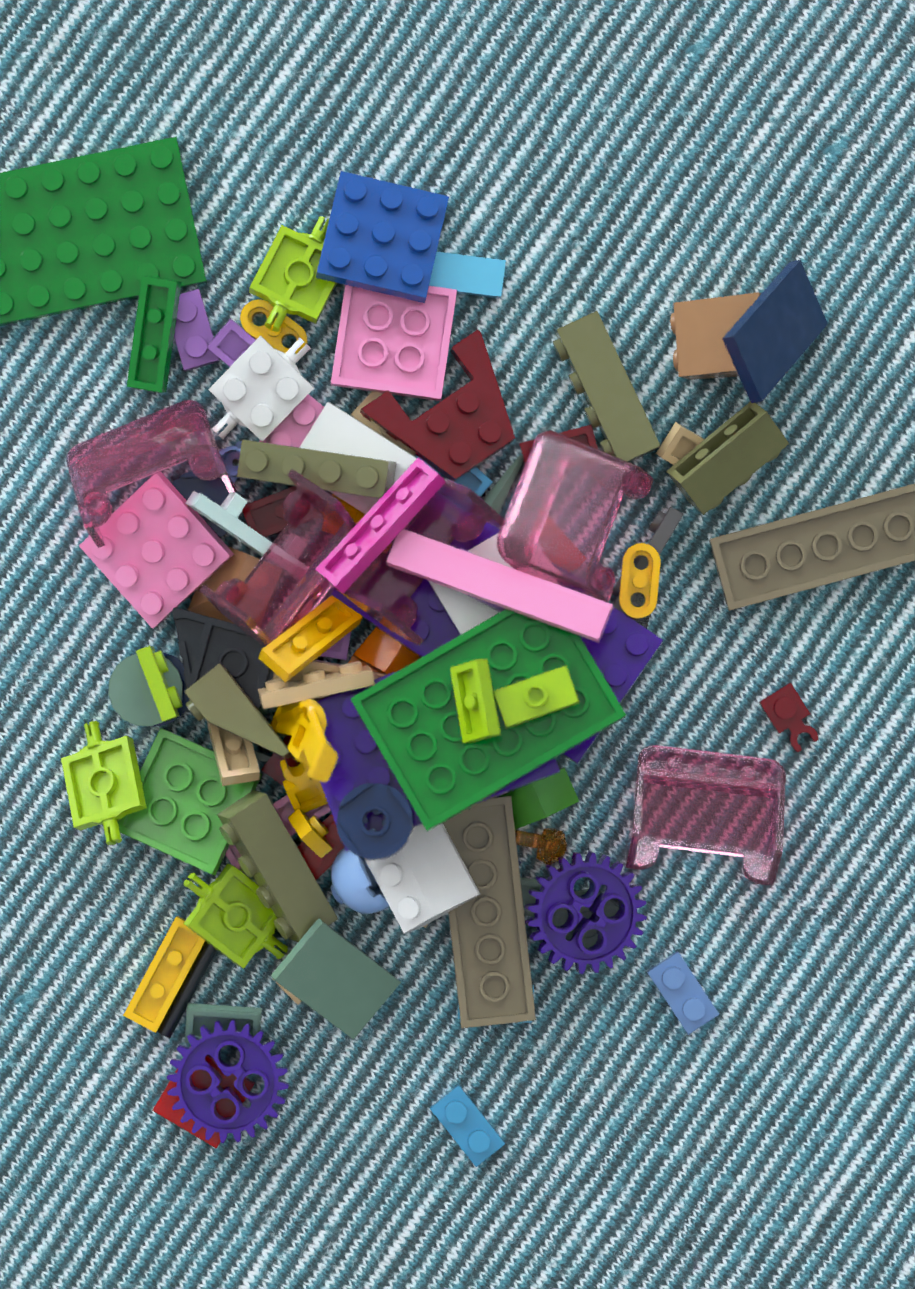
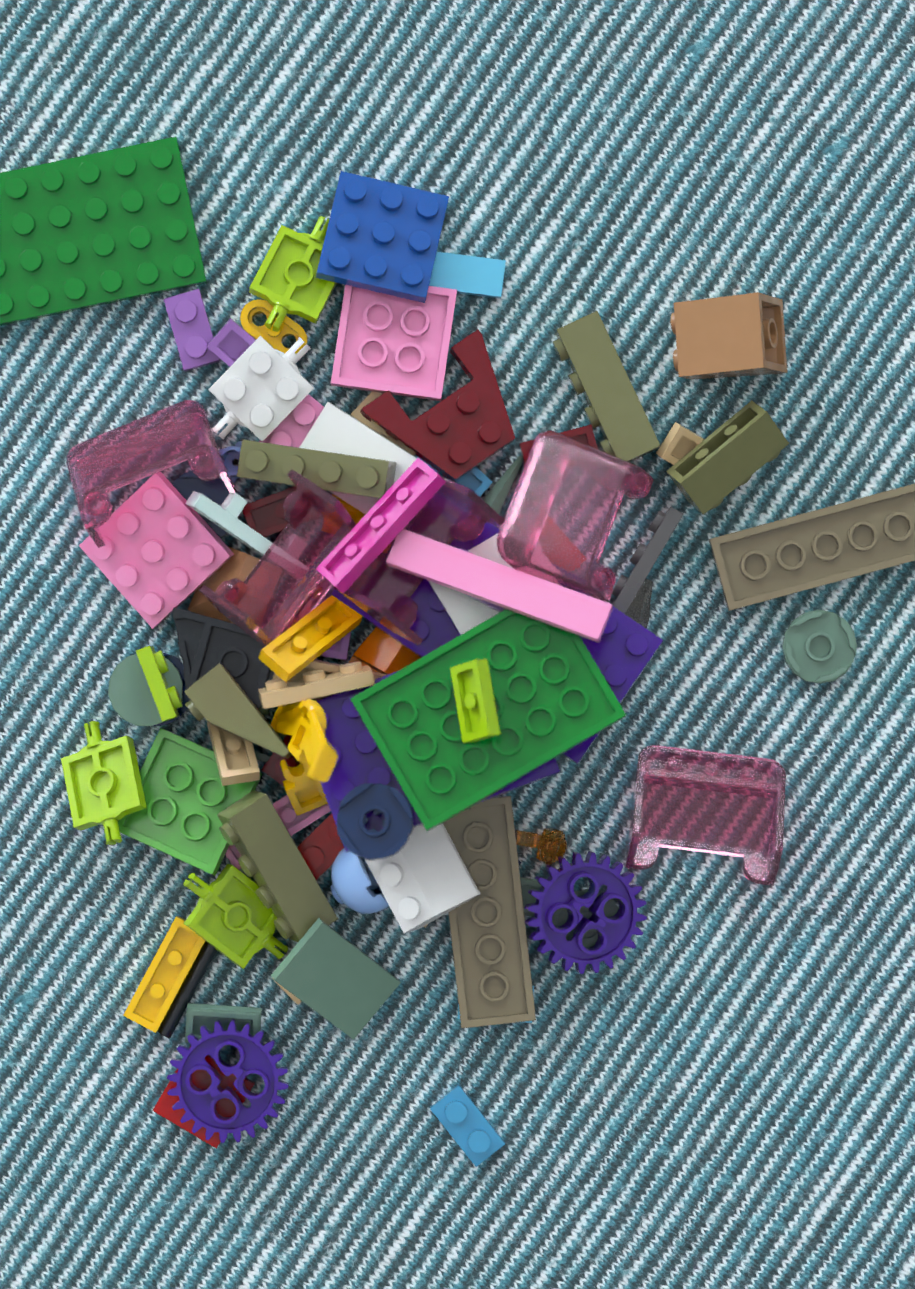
green plate [127,276,182,393] -> none
yellow plate [288,808,332,858] -> none
lime plate [493,666,579,729] -> none
bright green slope [497,767,579,829] -> none
yellow plate [619,543,661,619] -> none
medium blue plate [647,951,719,1035] -> none
dark blue tile [723,260,828,403] -> none
dark red plate [758,683,819,752] -> none
none -> sand green tile [782,609,857,684]

